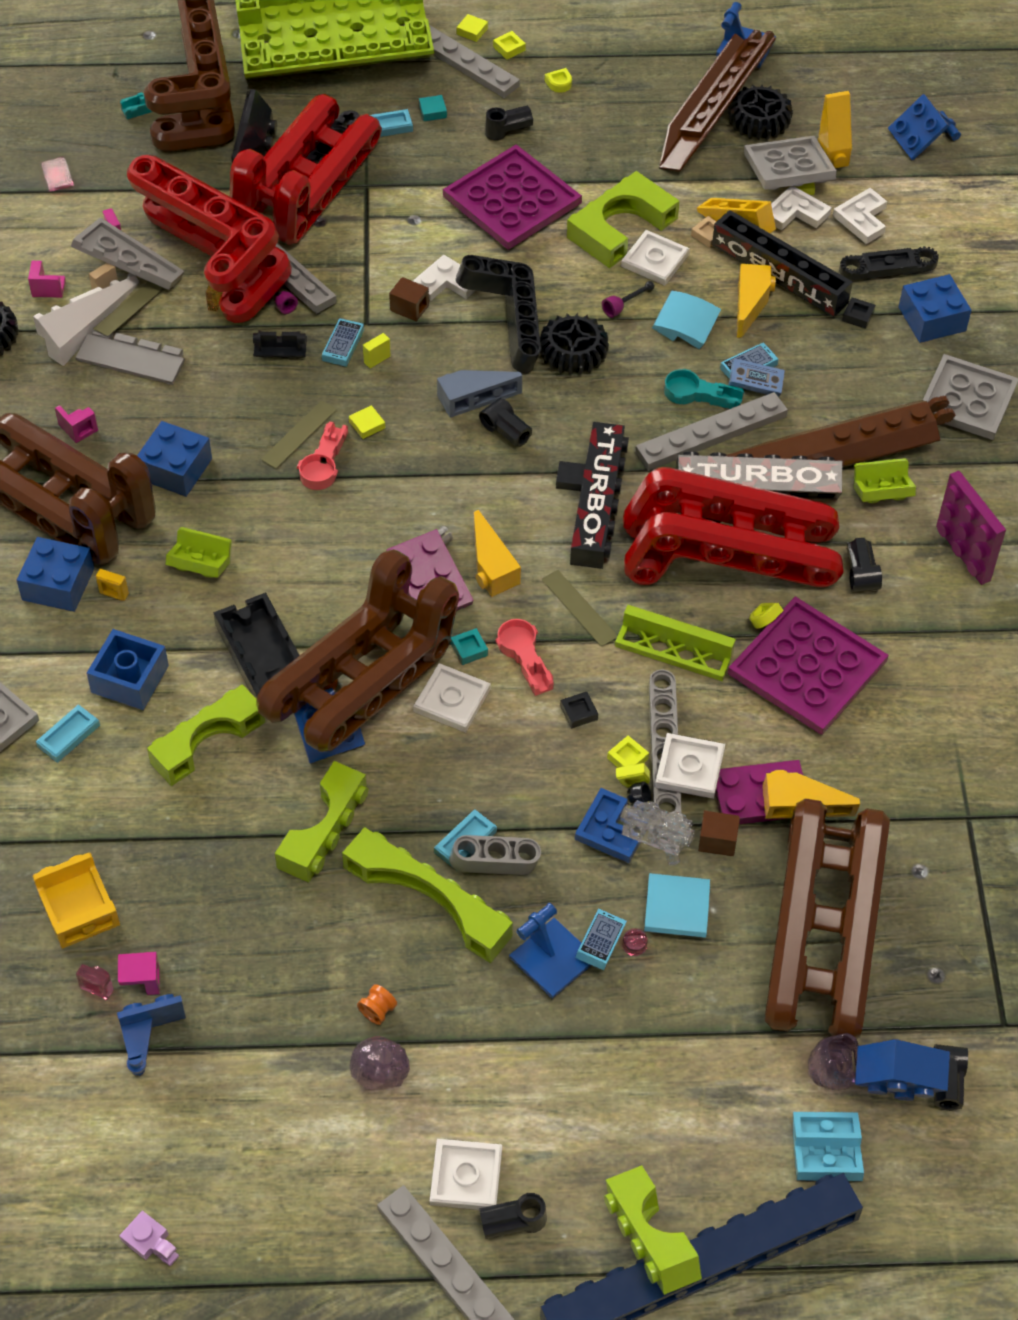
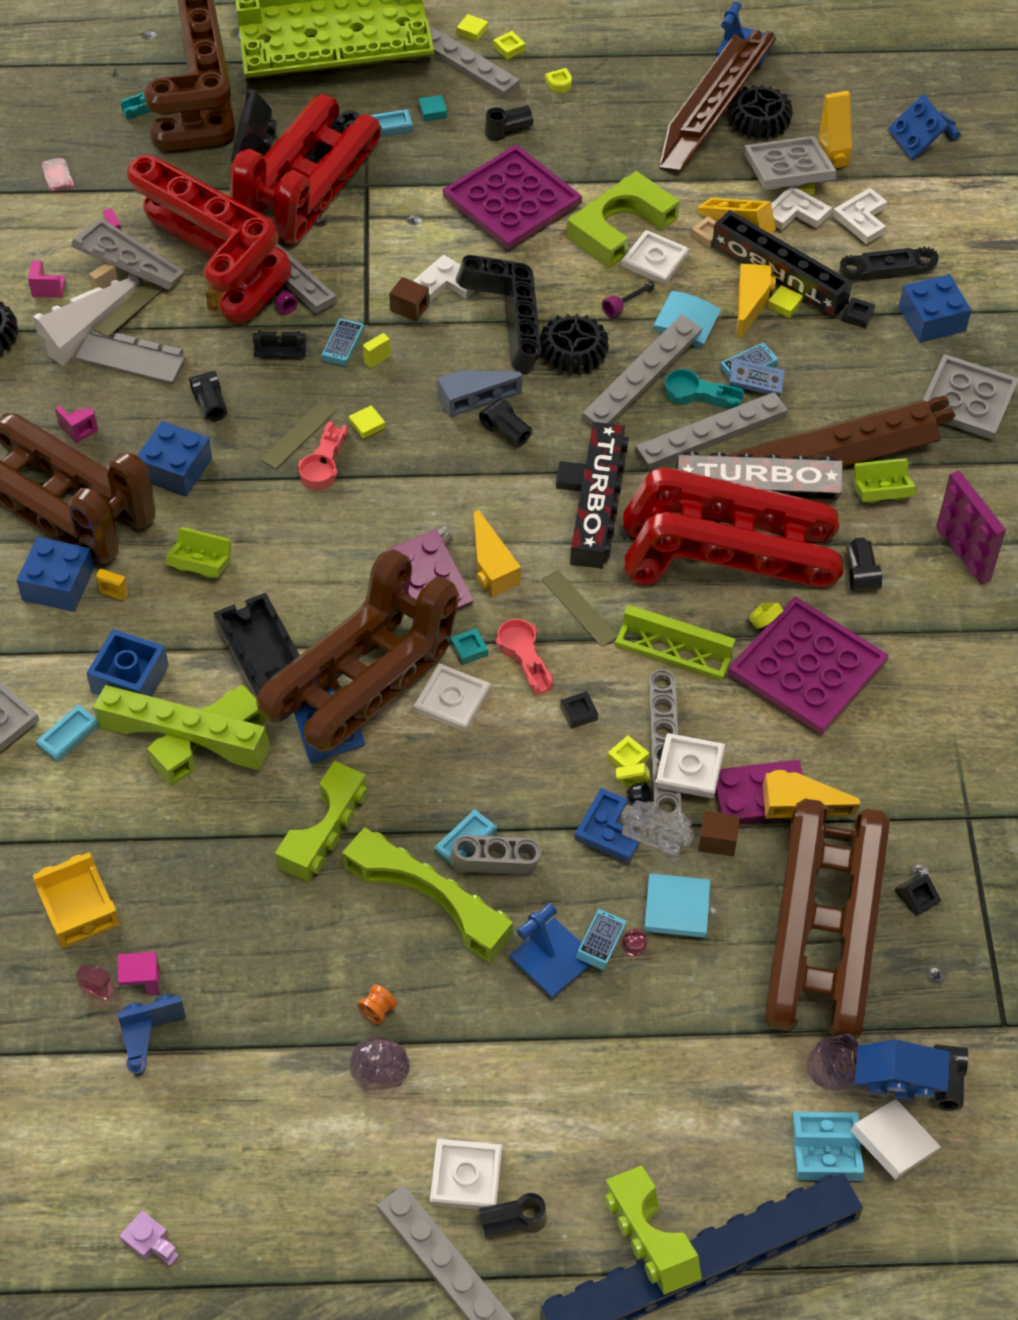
none -> lime arch [93,685,271,770]
none -> black piece [189,370,227,422]
none -> light grey plate [582,314,702,425]
none -> neon yellow tile [768,286,803,318]
none -> white tile [850,1099,941,1180]
none -> black slope [895,874,941,915]

